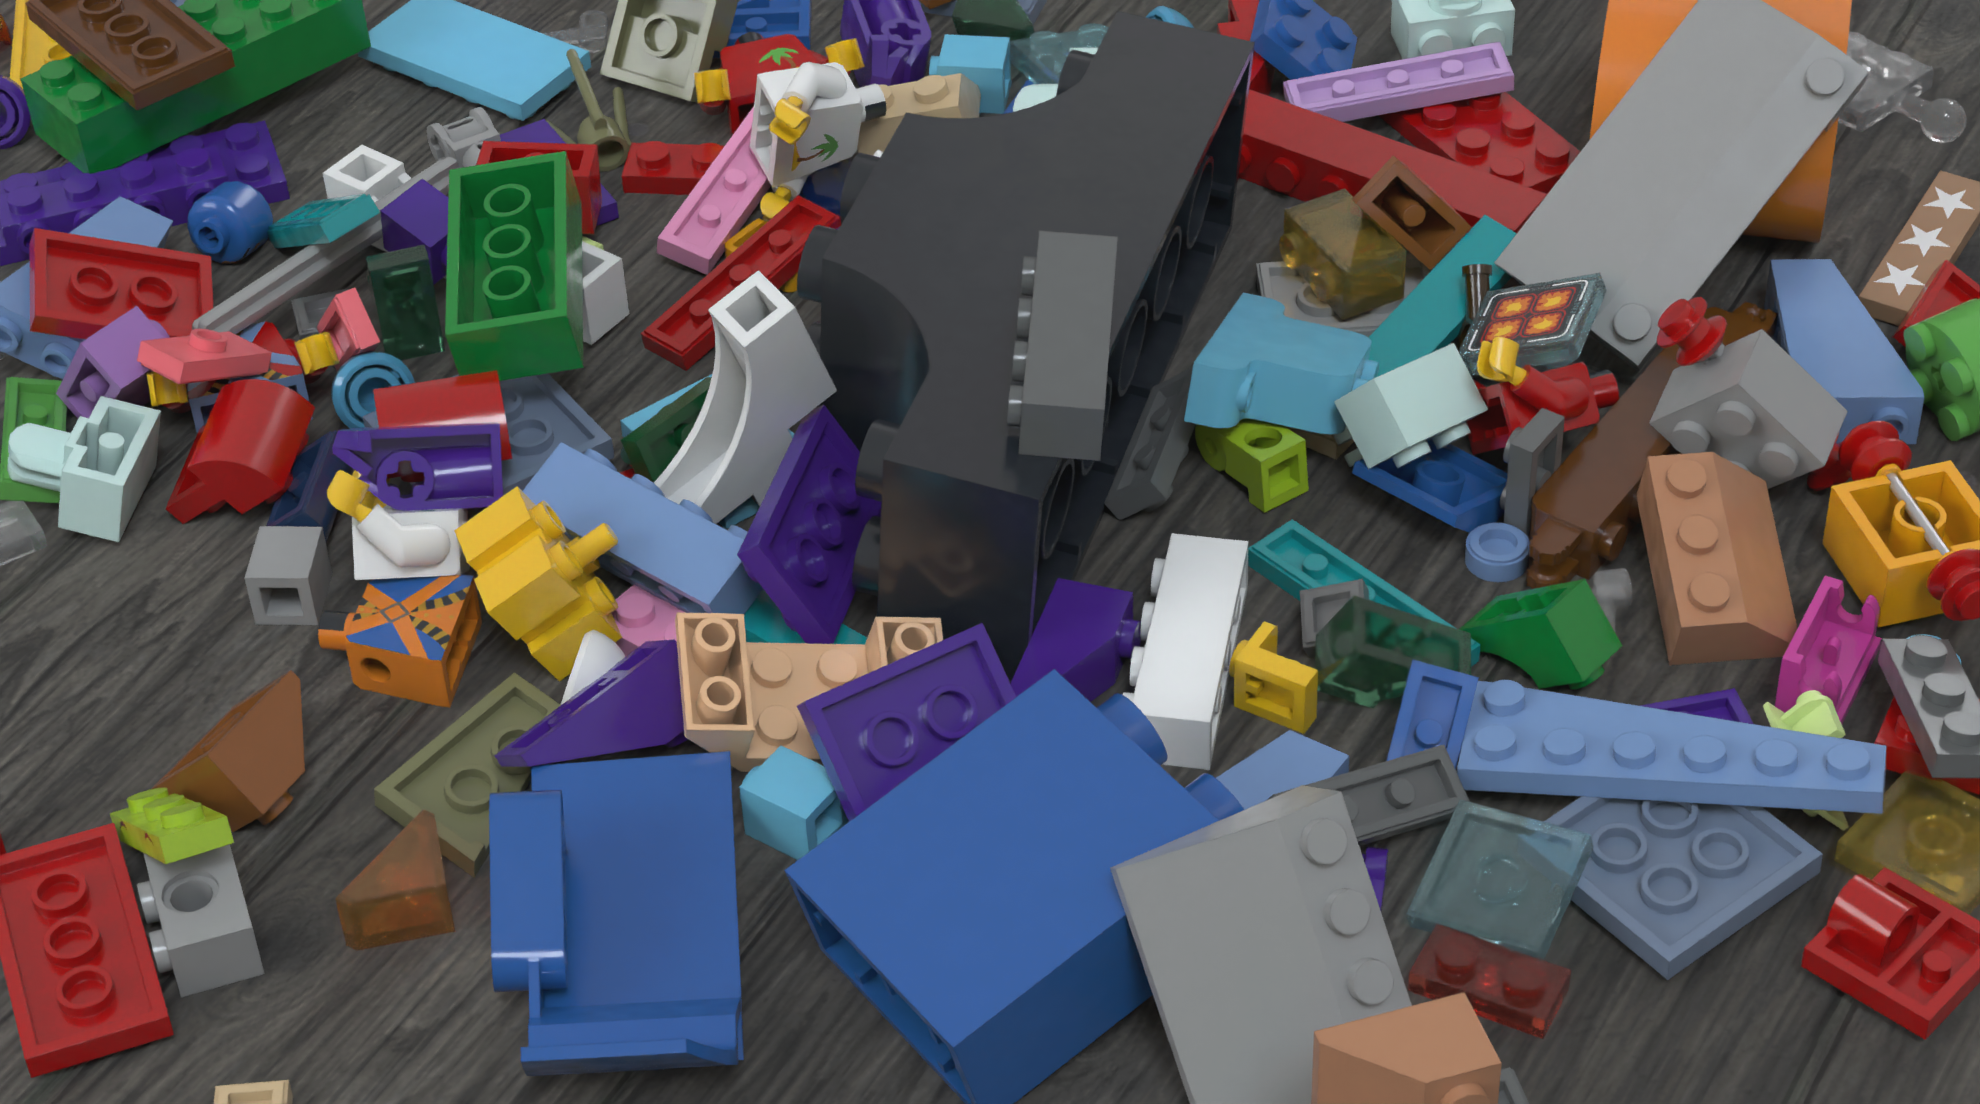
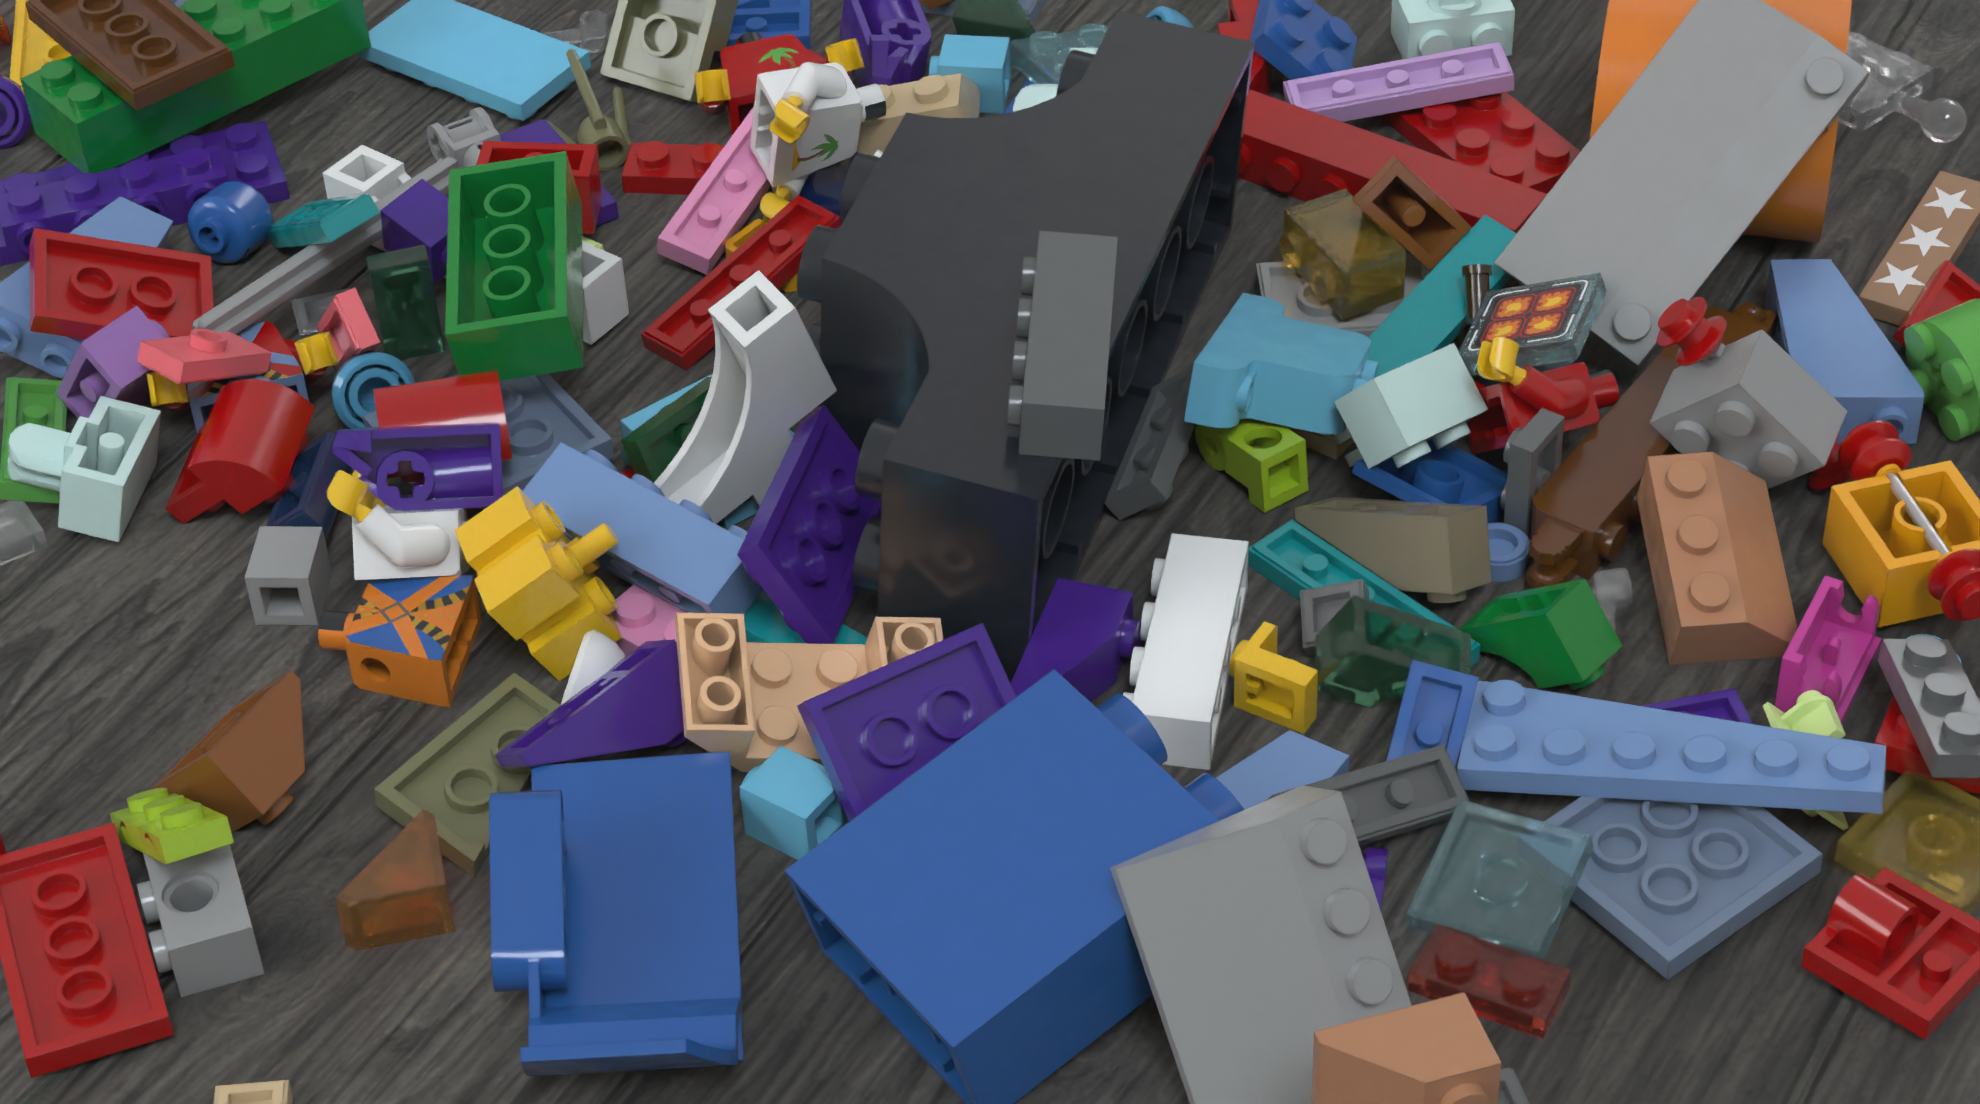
none -> dark tan slope [1295,497,1492,603]

